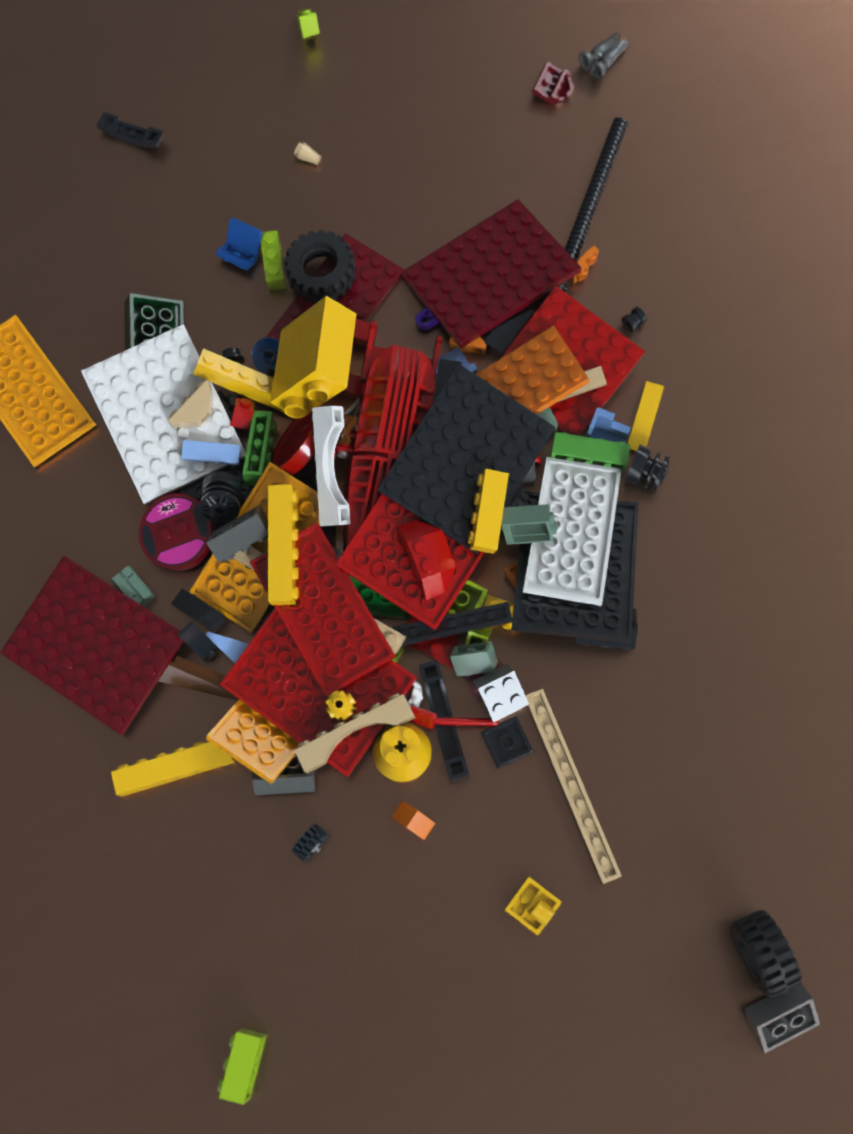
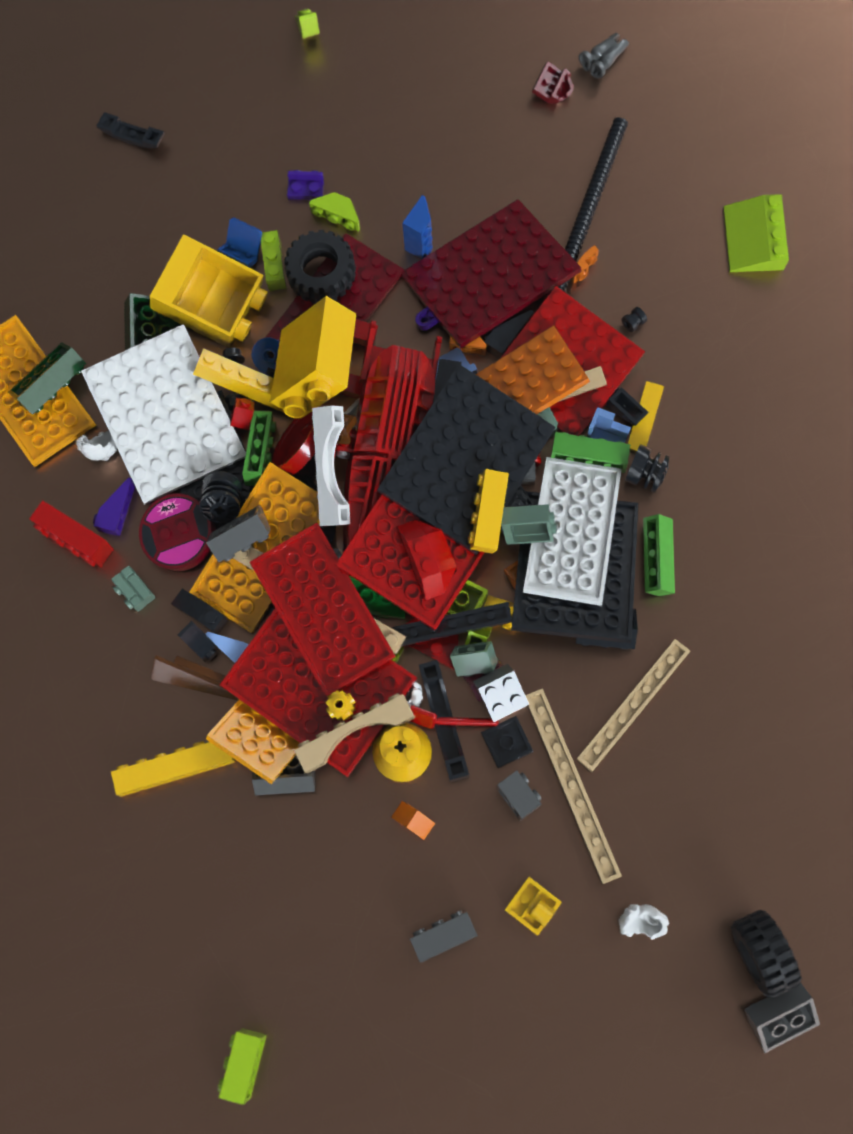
dark red plate [0,555,184,735] -> none
tan slope [168,380,213,428] -> none
light blue tile [181,440,241,465] -> none
yellow brick [268,484,299,605] -> none
black wheel [292,823,329,863] -> none
tan cone [294,142,321,165] -> none
none -> slope [8,342,87,415]
none -> red brick [29,500,114,568]
none -> white hair [76,431,117,461]
none -> dark purple slope [93,477,135,536]
none -> yellow brick [150,234,268,348]
none -> dark purple bracket [287,170,325,200]
none -> lime slope [309,192,360,232]
none -> blue slope [402,195,433,259]
none -> dark grey brick [410,910,478,963]
none -> dark grey brick [496,771,542,821]
none -> tan plate [576,639,690,772]
none -> black slope [605,387,649,426]
none -> white hair [619,904,669,940]
none -> bright green brick [643,514,675,596]
none -> lime slope [723,194,789,272]

